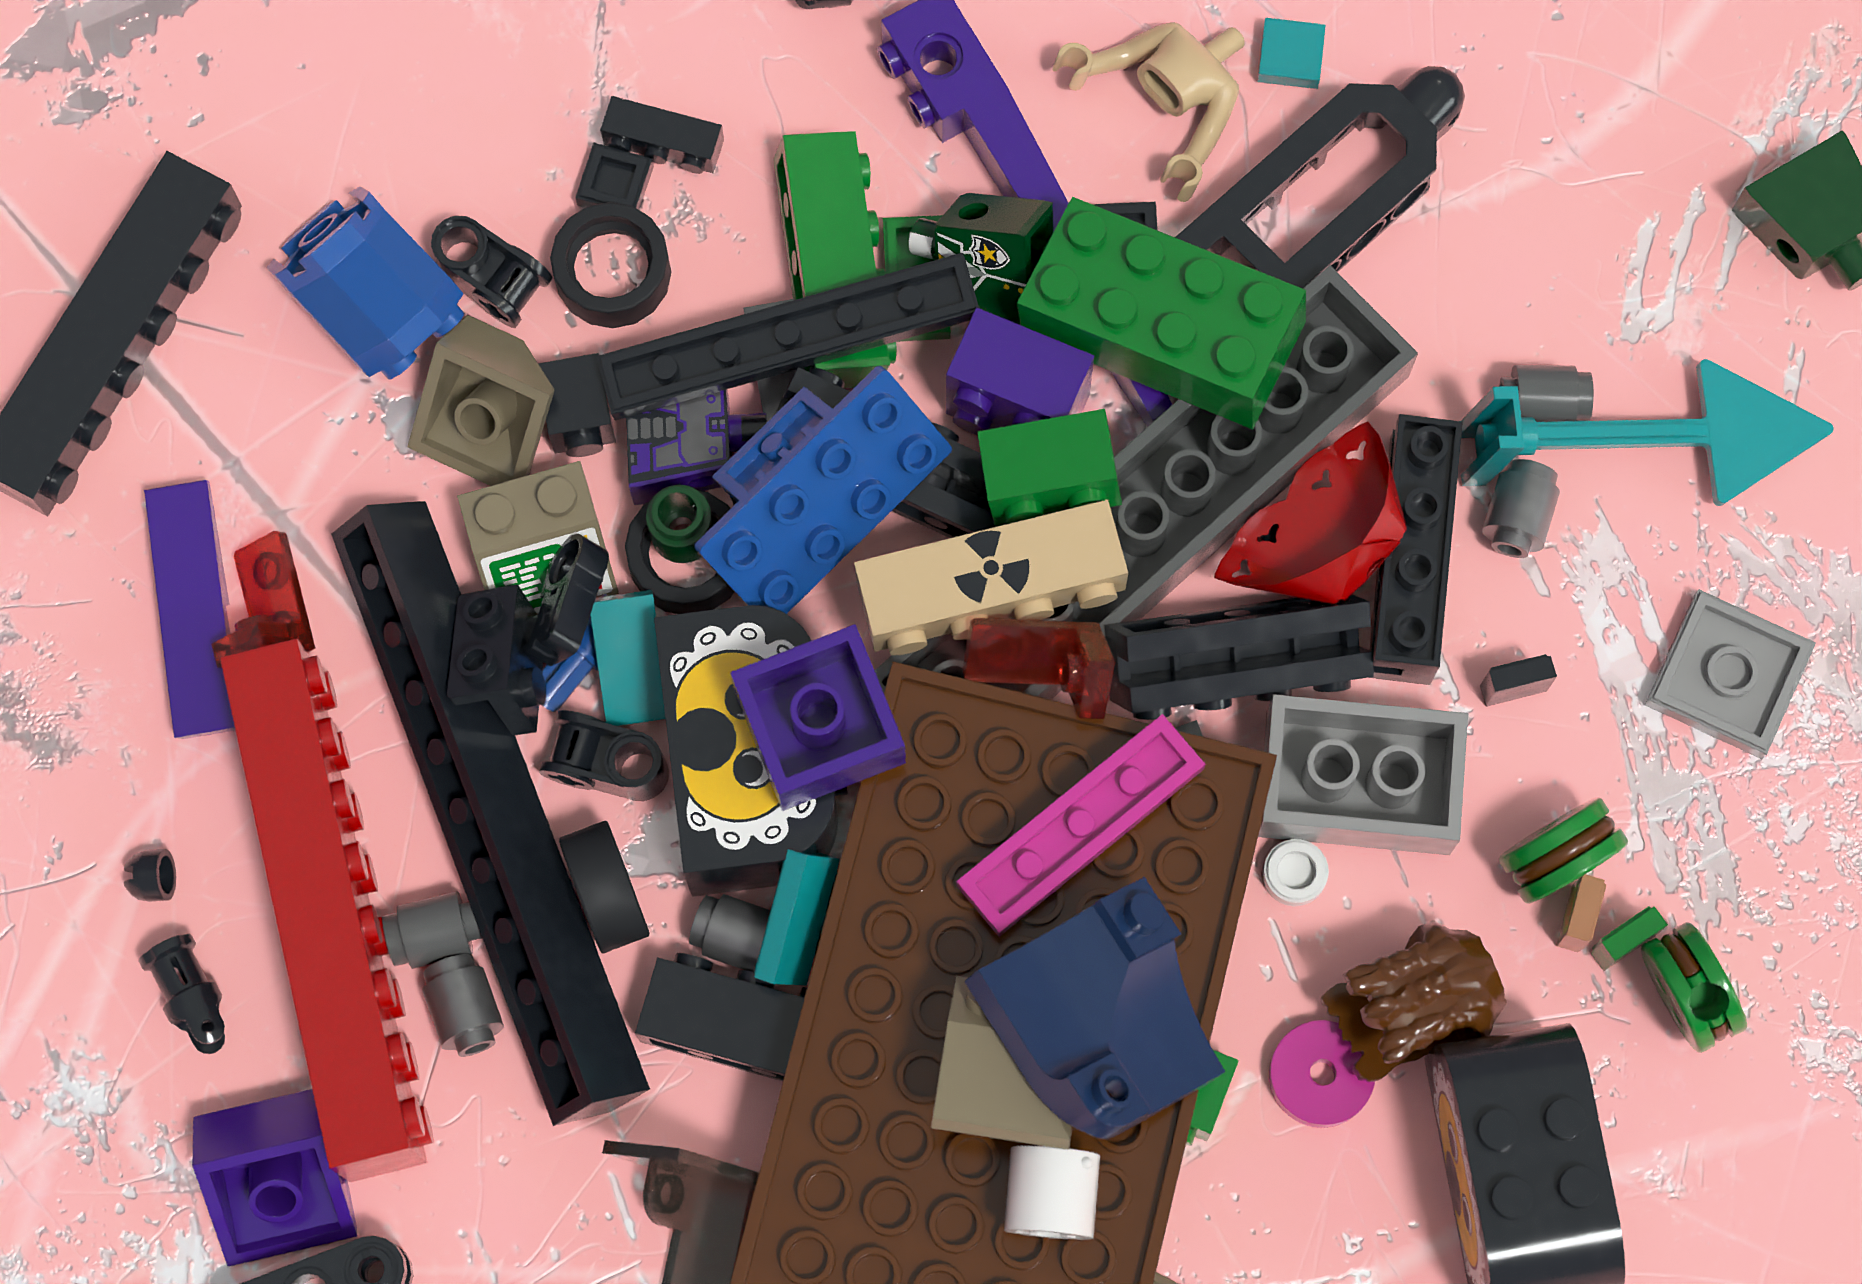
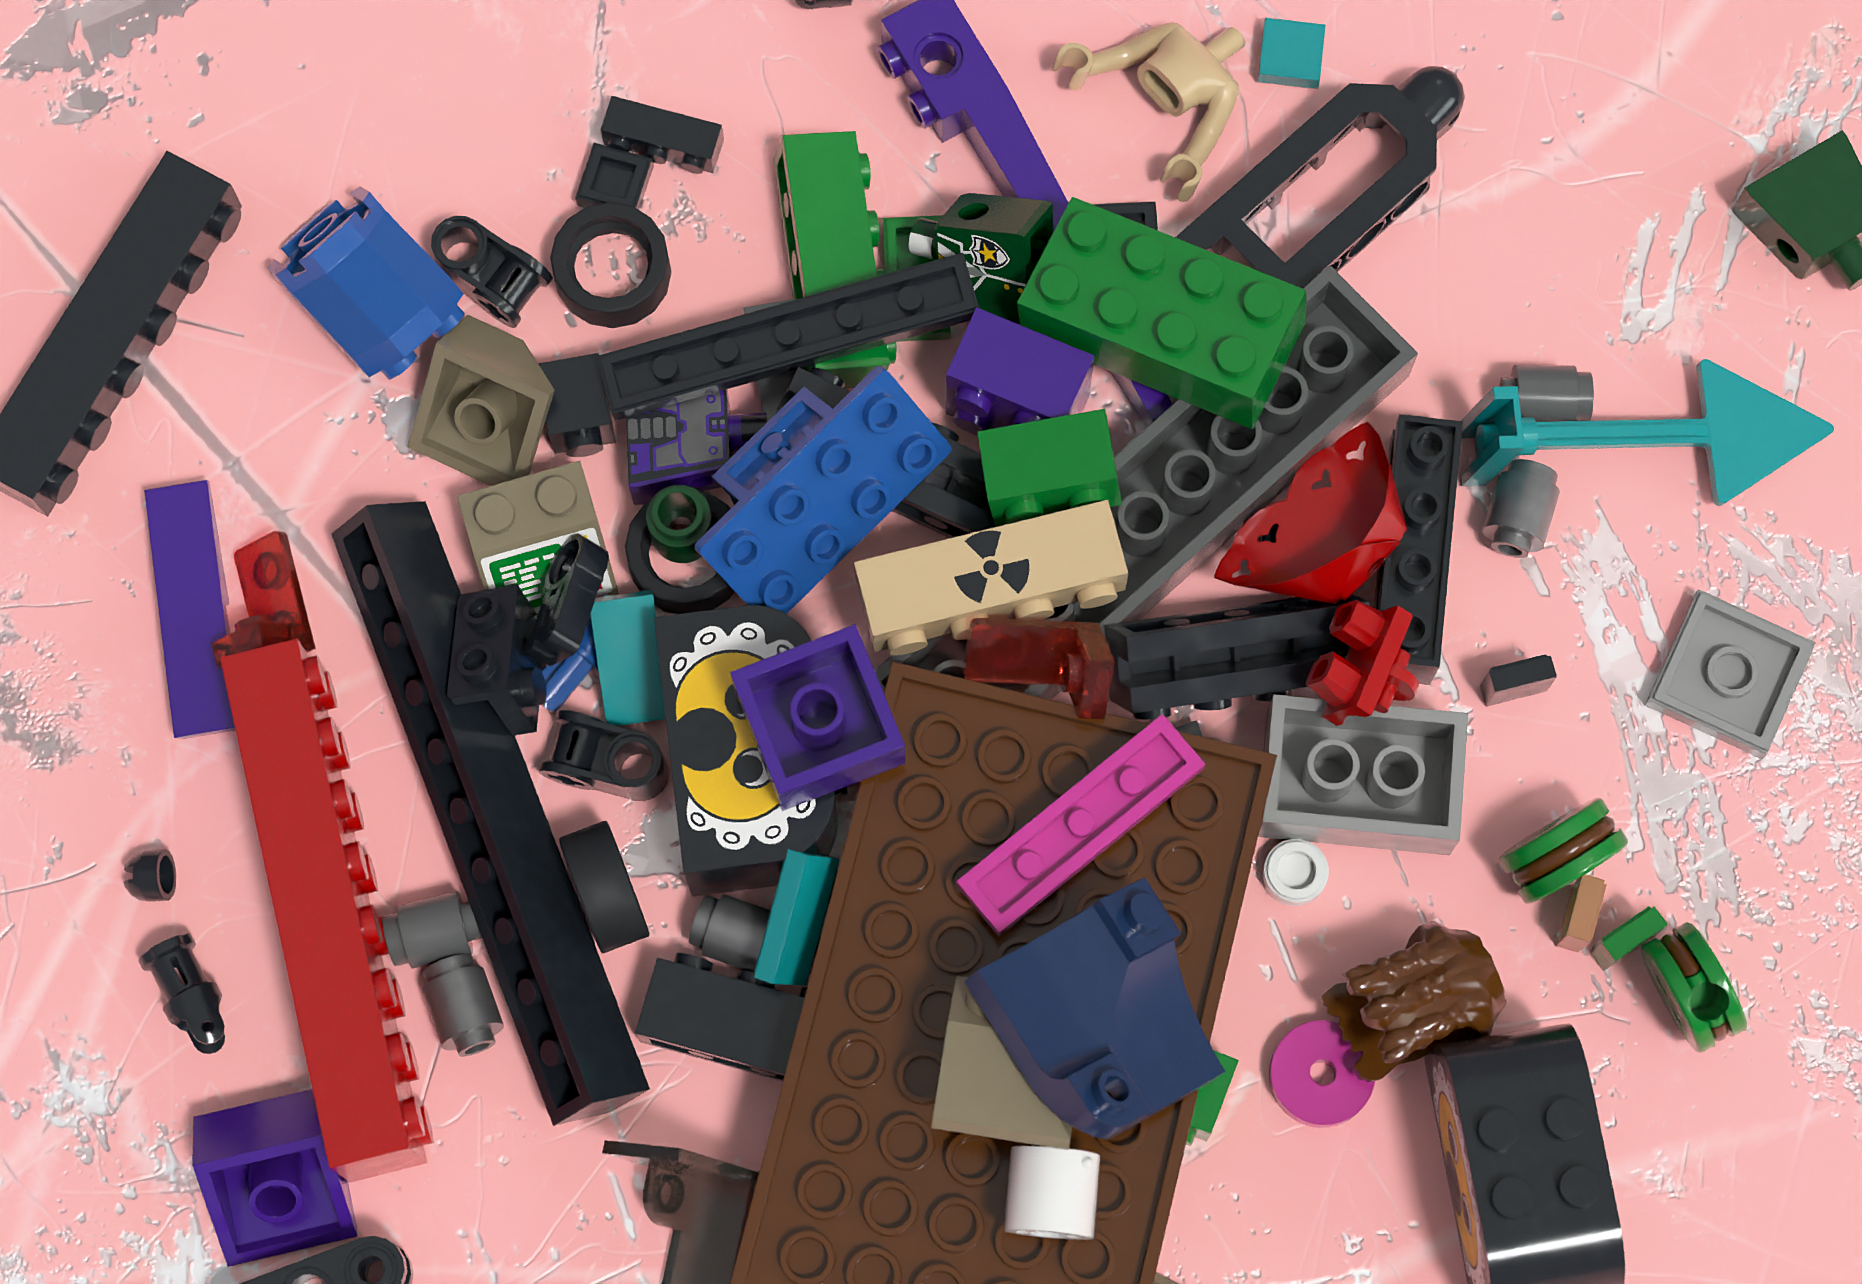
none -> red hips [1305,600,1419,726]

